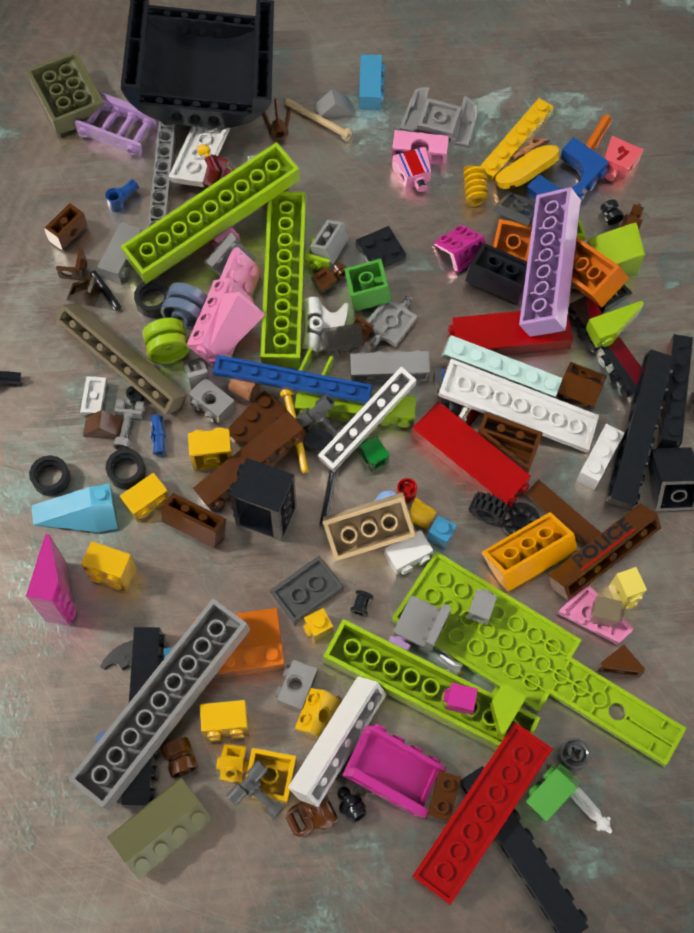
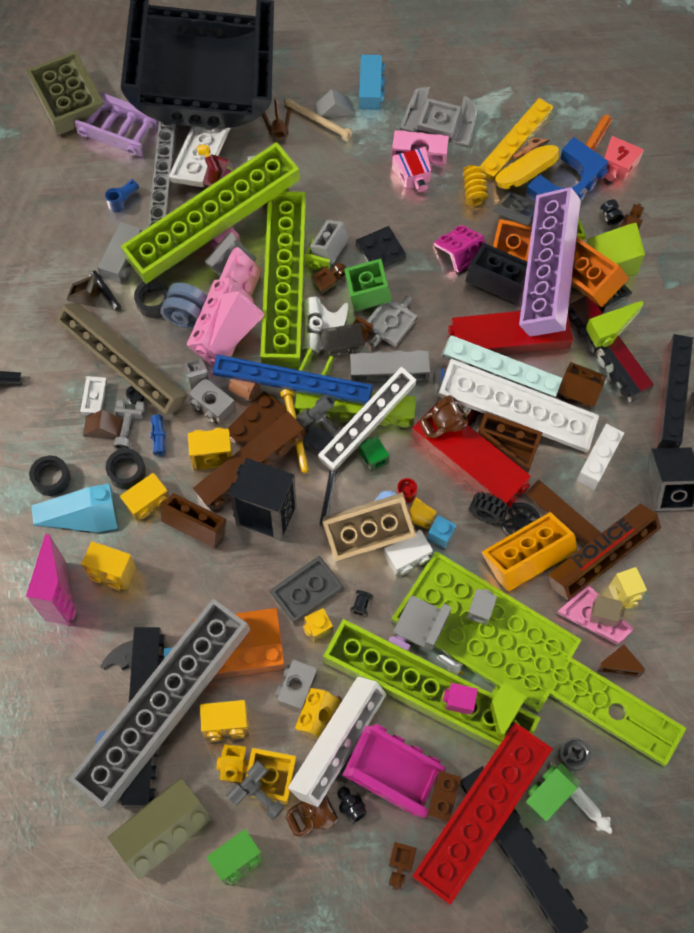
reddish brown brick [44,203,88,250] -> none
reddish brown bracket [56,248,87,280] -> none
lime wheel [142,318,190,364] -> none
reddish brown wheel [161,737,199,778] -> none
black brick [605,349,674,509] -> none
none -> bright green brick [206,829,263,885]
none -> reddish brown plate [389,842,417,890]
none -> reddish brown piece [420,395,468,438]

